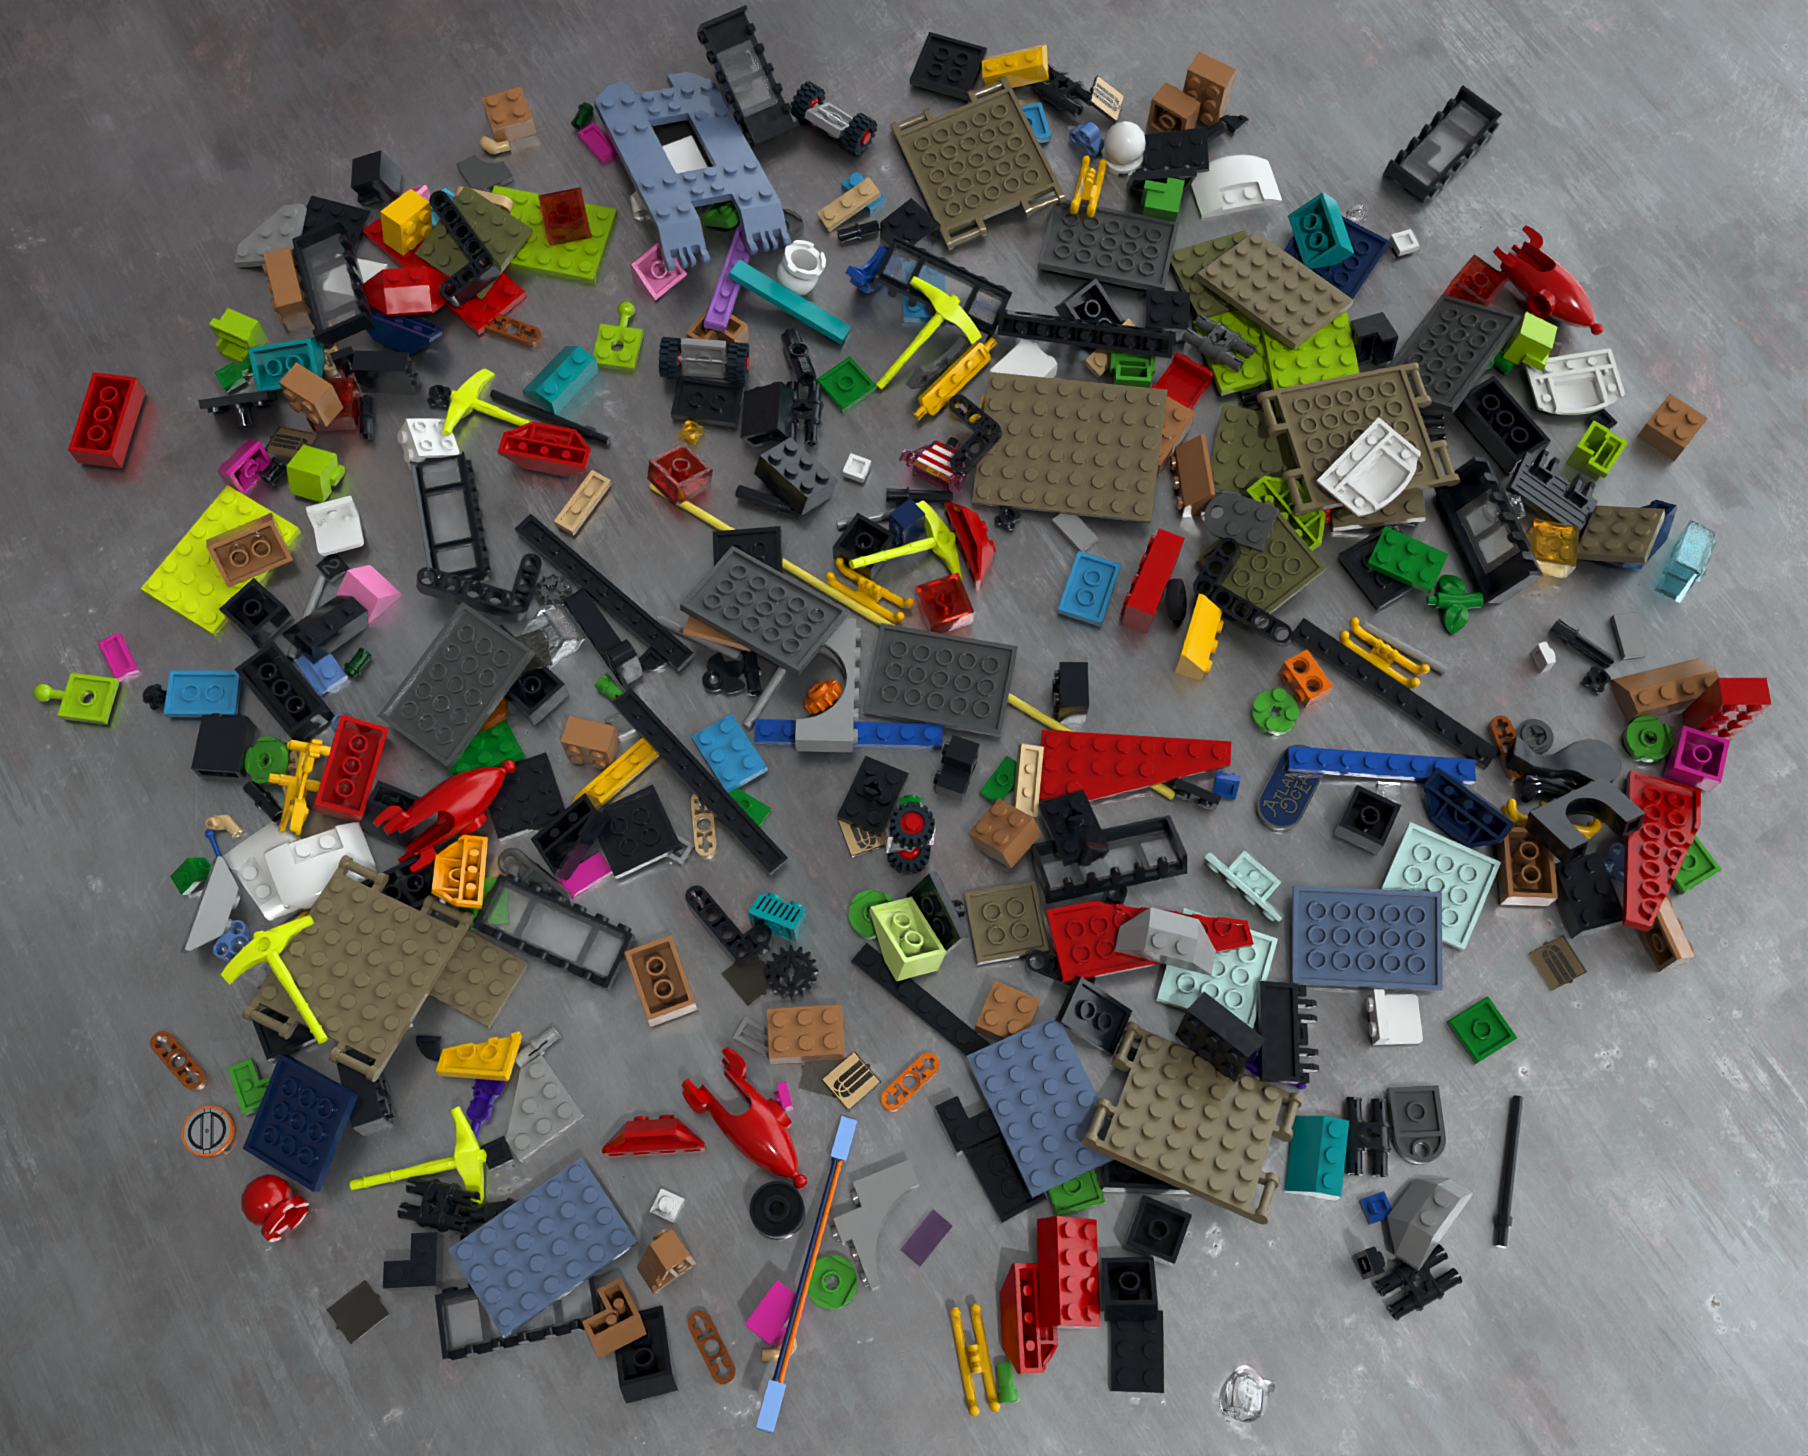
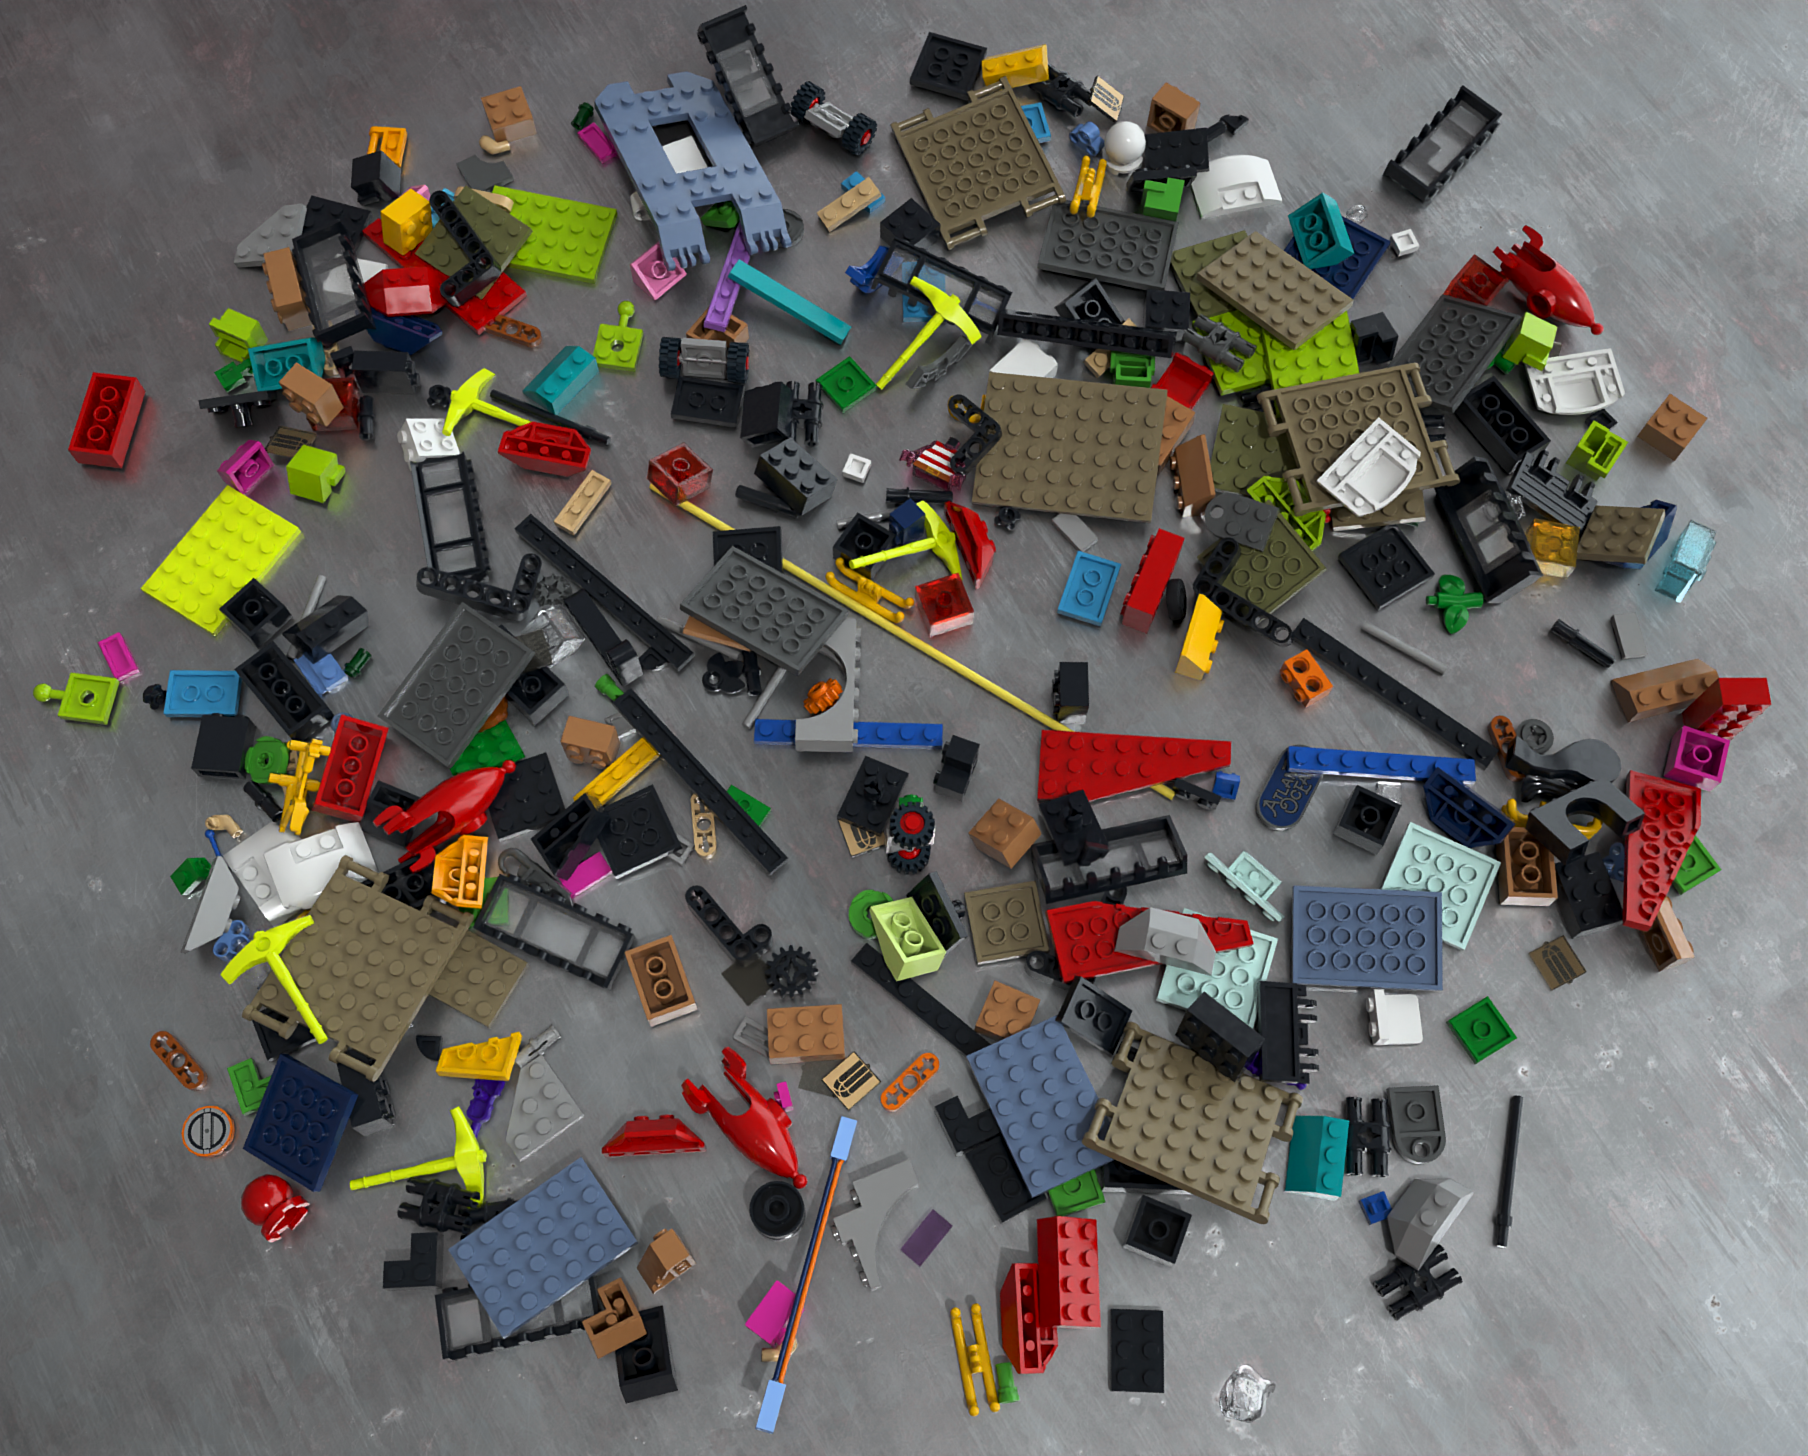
medium nougat slope [206,513,293,587] -> none
black bush [257,457,287,487] -> none
white bracket [306,495,364,556] -> none
black tile [316,553,350,583] -> none
clear smoke piece [327,1280,390,1345] -> none
bright pink slope [336,565,402,624] -> none
black tile [480,1136,514,1171] -> none
clear red brick [538,187,592,246] -> none
white plate [650,1188,685,1224] -> none
clear yellow plate [678,421,704,445] -> none
dark orange beam [688,1311,736,1385] -> none
dark azure plate [691,713,768,793] -> none
teal slope [748,893,807,943] -> none
white tile [776,240,826,296] -> none
black piece [781,328,816,386] -> none
bright green plate [808,1255,858,1310] -> none
black axle [837,220,880,243] -> none
dark grey plate [863,623,1018,737] -> none
yellow plate [912,337,997,421] -> none
green plate [979,756,1017,804] -> none
tan plate [1013,744,1044,818] -> none
black brick [1101,1257,1158,1321] -> none
medium nougat brick [1183,52,1237,126] -> none
bright green plate [1251,688,1299,736] -> none
yellow piece [1339,617,1430,689] -> none
black plate [1354,1246,1385,1280] -> none
green plate [1366,526,1448,595] -> none
white plate [1531,642,1556,673] -> none
black plate [1583,667,1611,693] -> none
bright green plate [1623,716,1674,763] -> none
none -> light orange plate [367,126,407,168]

